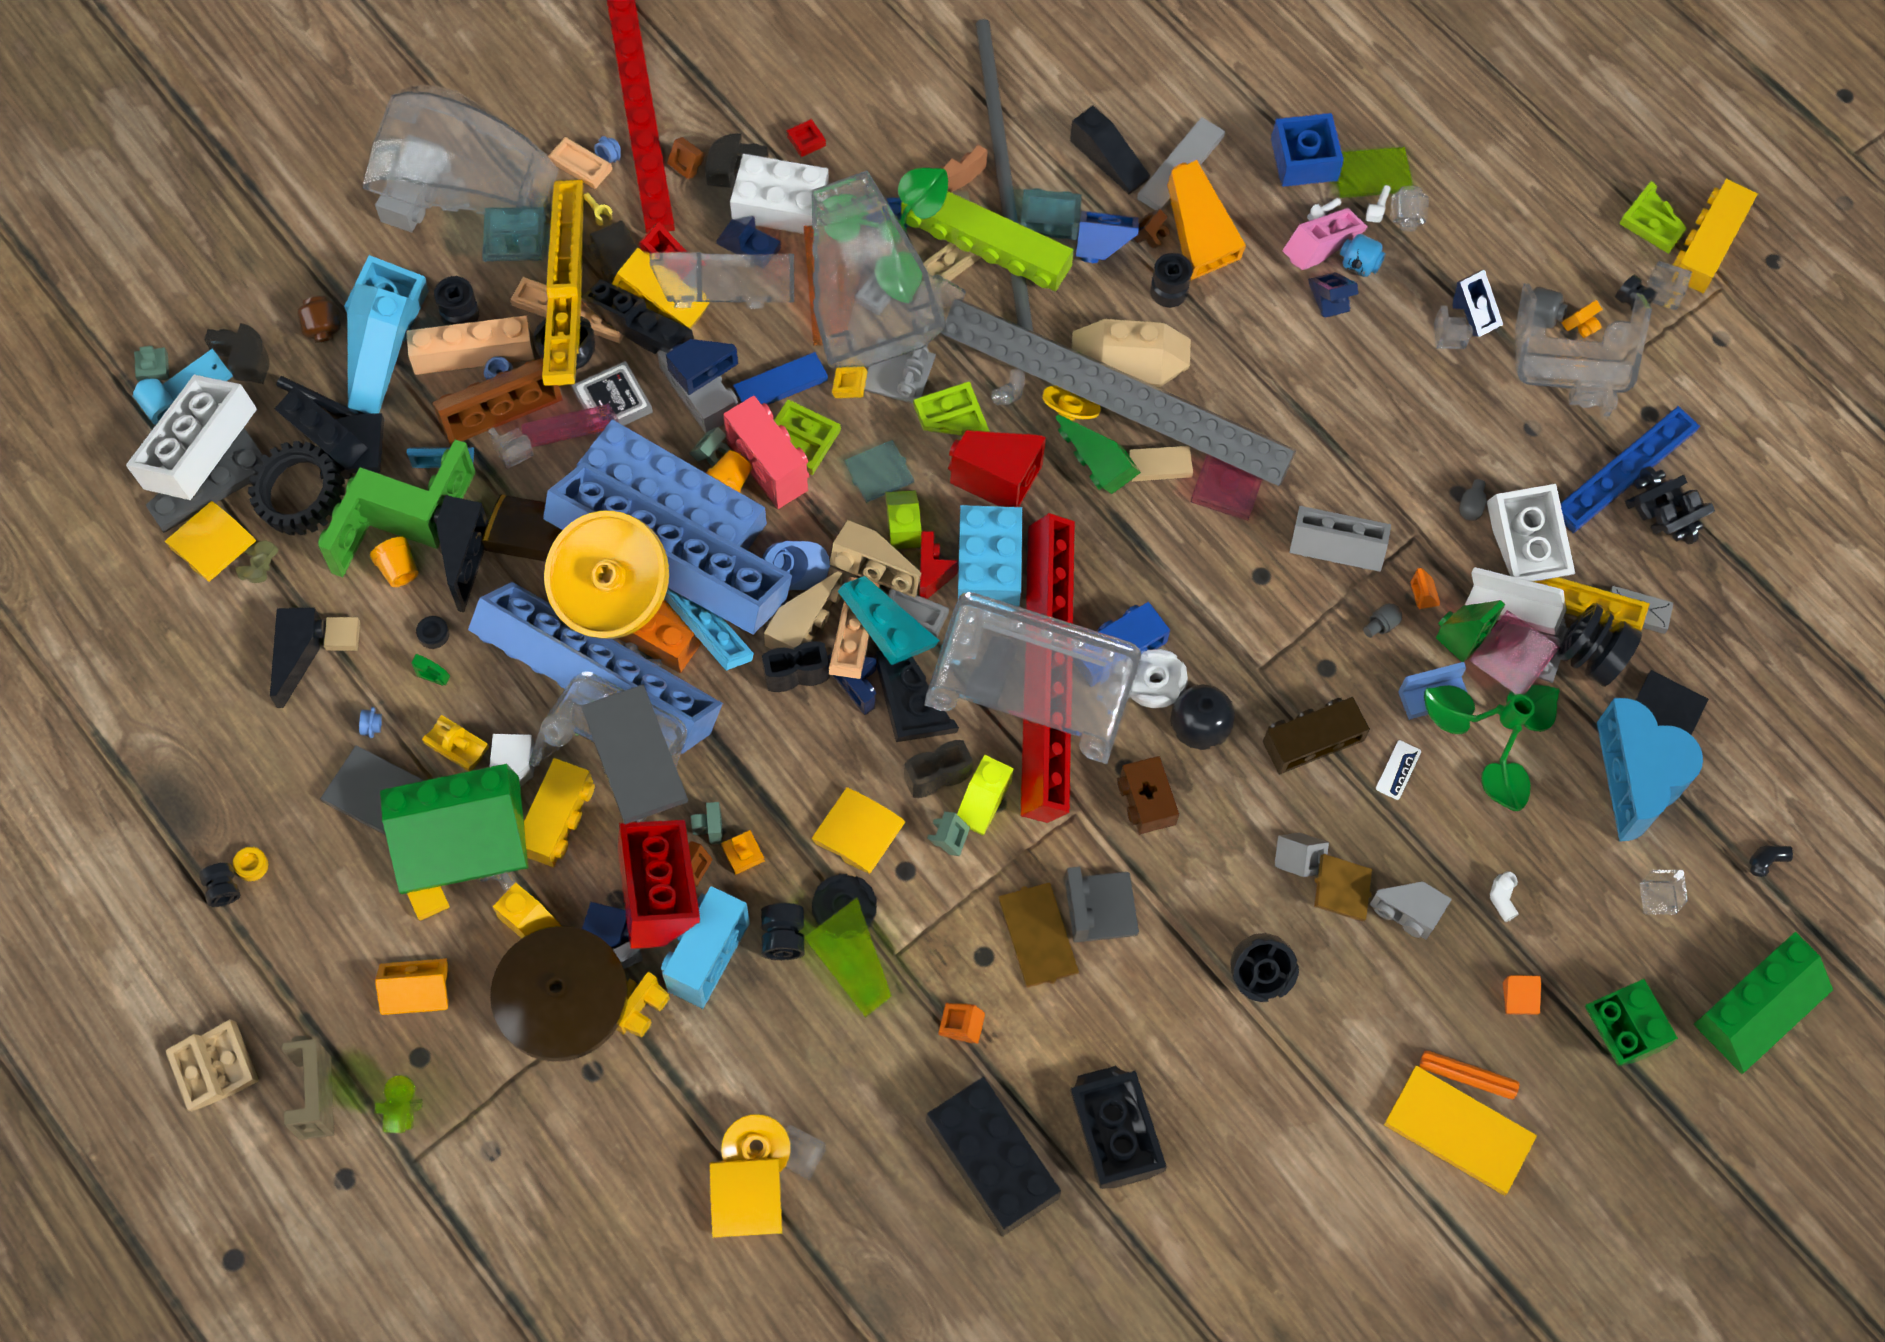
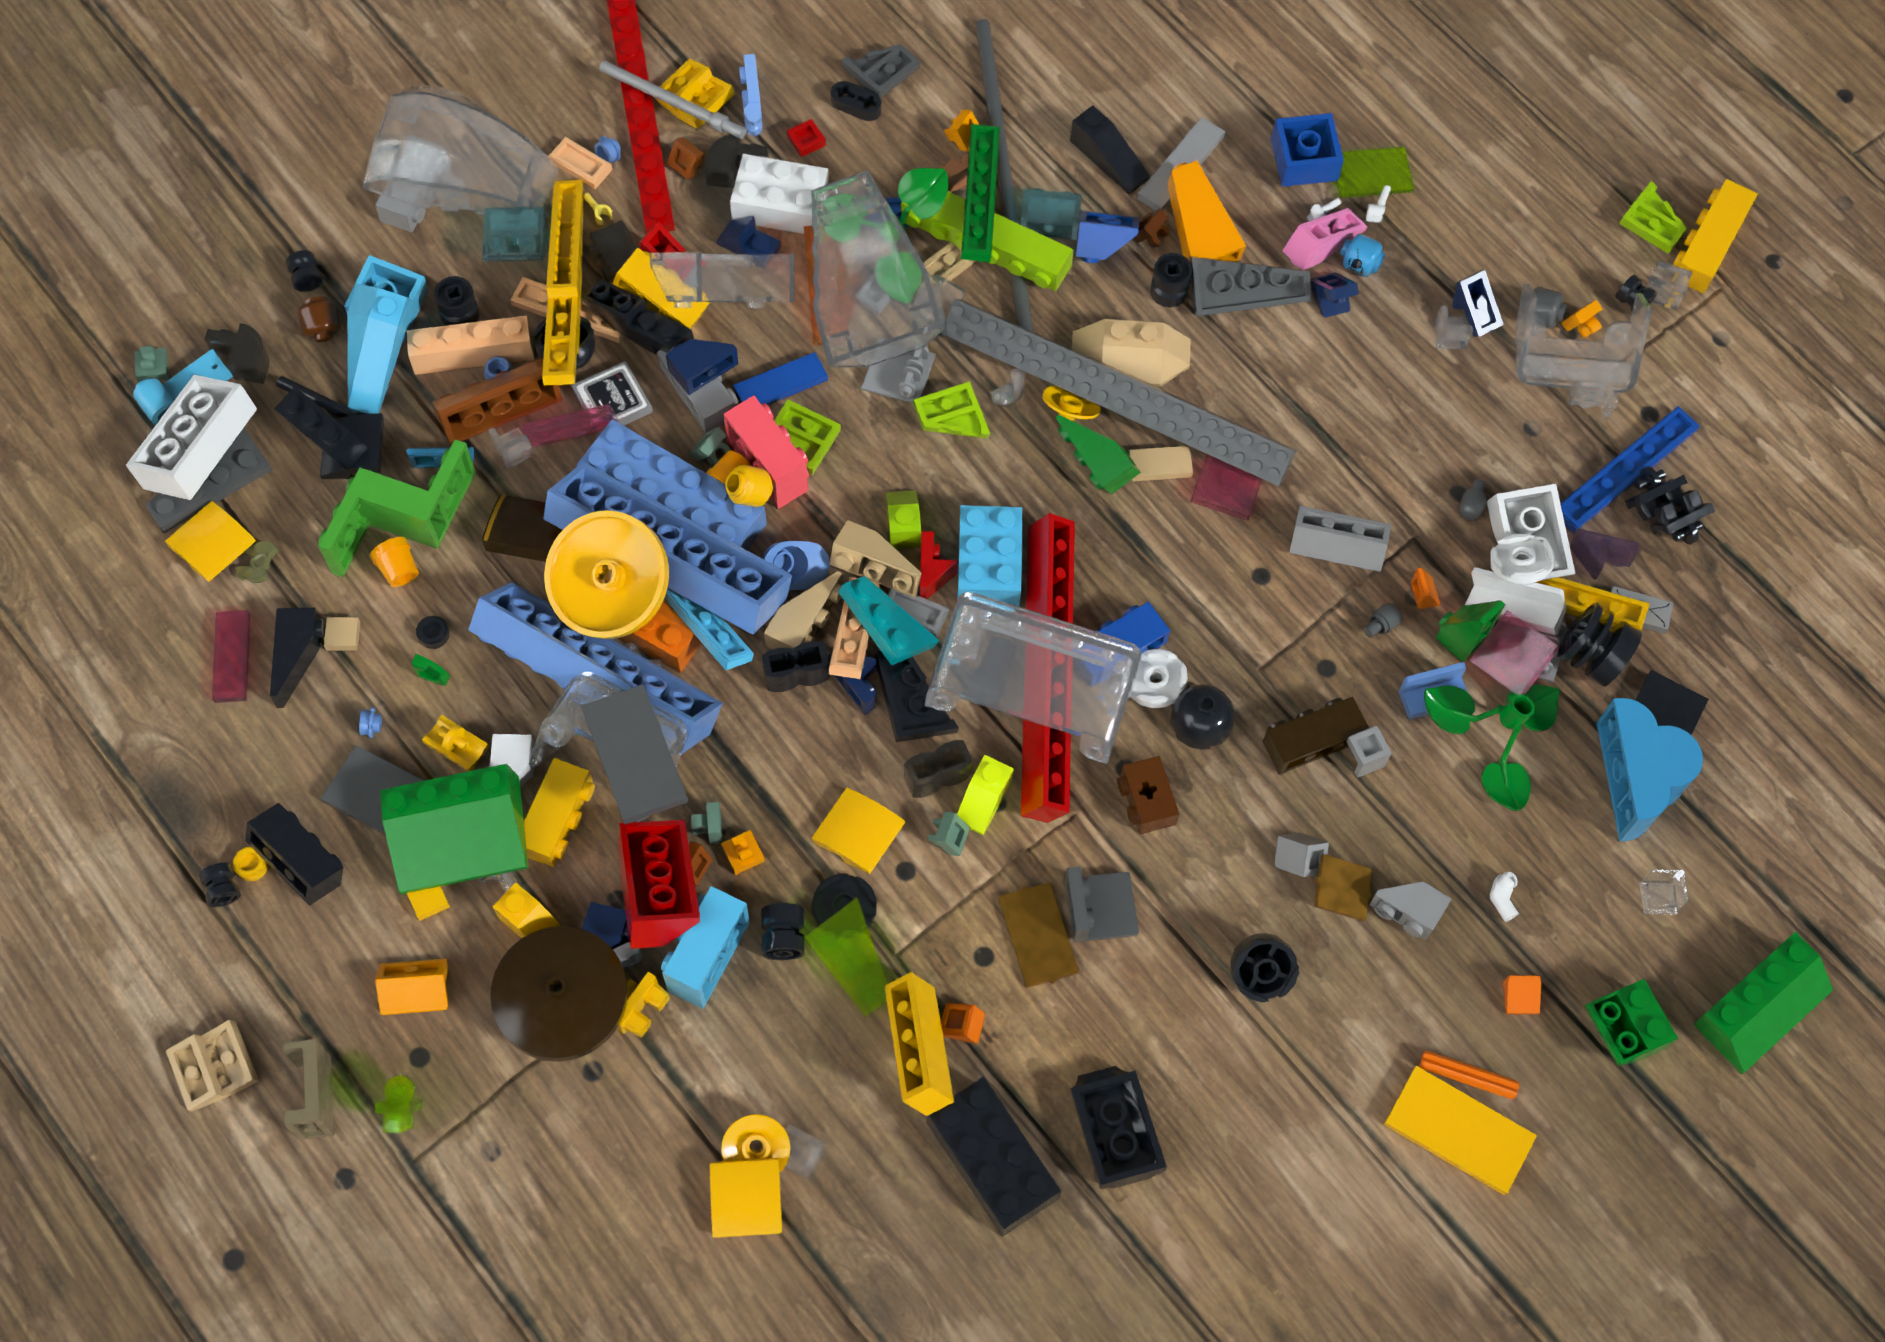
black tyre [248,441,345,535] -> none
black slope [434,495,488,612] -> none
yellow tile [832,366,868,398] -> none
clear light blue piece [845,440,914,503] -> none
red slope [948,430,1046,507] -> none
white sticker [1376,740,1421,800] -> none
clear head [1390,186,1429,232] -> none
black arm [1749,845,1793,877] -> none
none -> clear pink tile [212,610,250,703]
none -> black brick [245,803,344,906]
none -> black wheel [286,250,323,292]
none -> light grey bar [599,60,747,139]
none -> yellow slope [653,59,735,130]
none -> yellow head [725,465,773,507]
none -> light blue hinge [739,54,763,136]
none -> black beam [831,81,882,121]
none -> dark grey wing [842,44,920,98]
none -> yellow brick [885,972,954,1116]
none -> light orange tile [944,110,979,151]
none -> green tile [961,124,1000,262]
none -> dark grey wing [1189,256,1312,316]
none -> light grey panel [1346,726,1392,778]
none -> white plate [1490,534,1554,584]
none -> clear purple slope [1570,529,1640,580]

